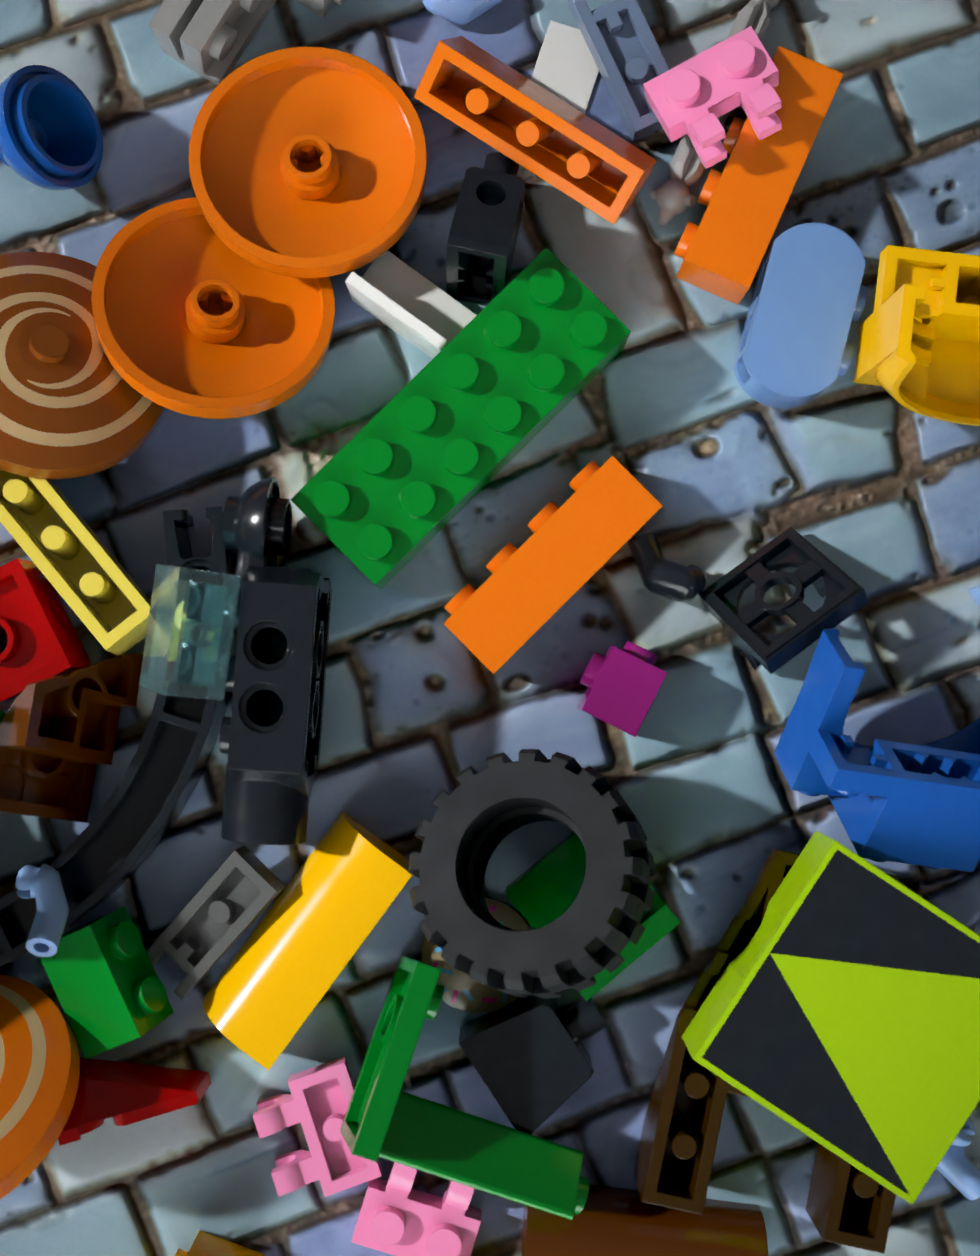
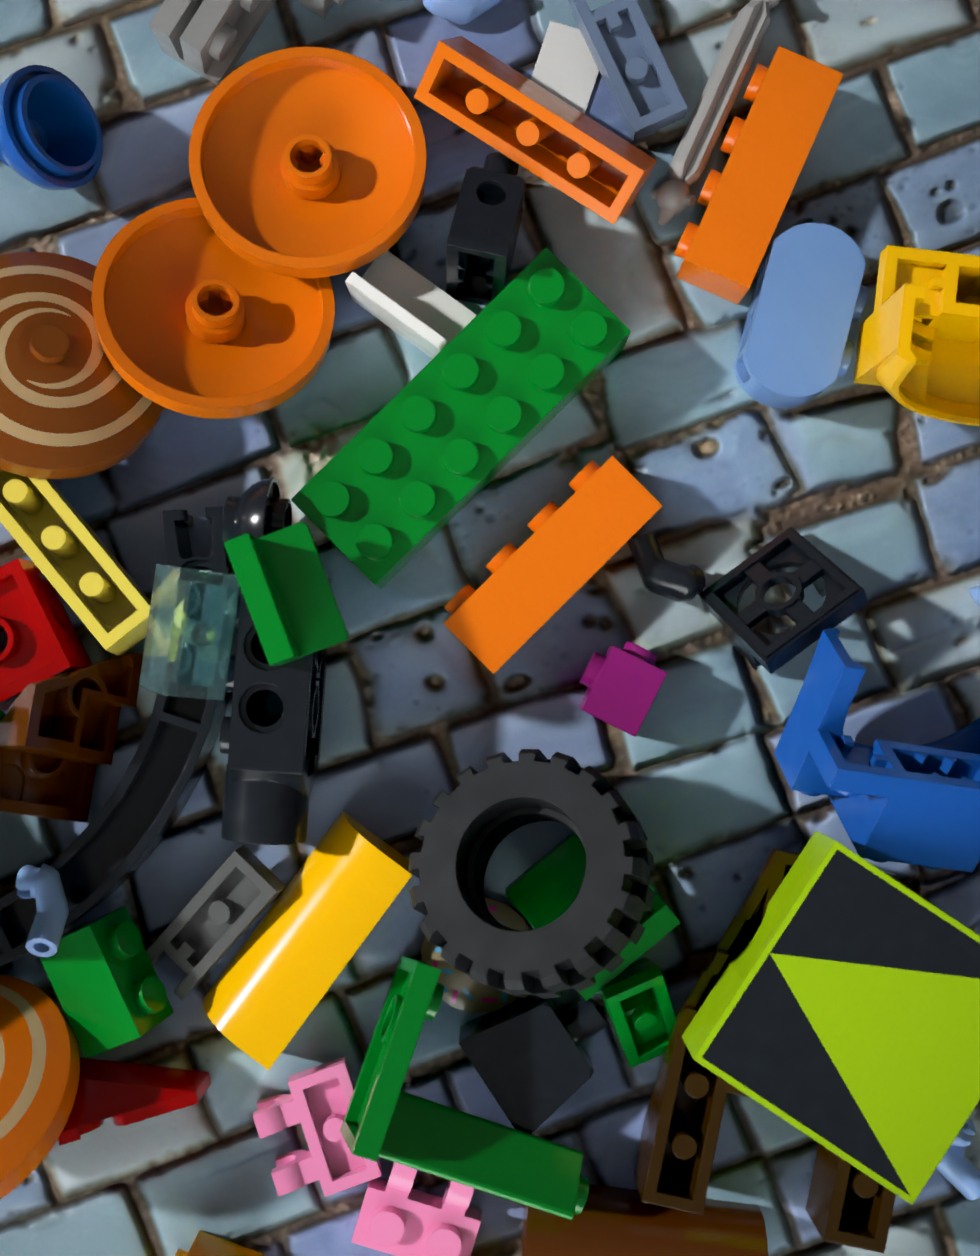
bright pink plate [643,26,782,169] -> none
none -> green panel [224,522,349,666]
none -> green slope [598,957,676,1068]

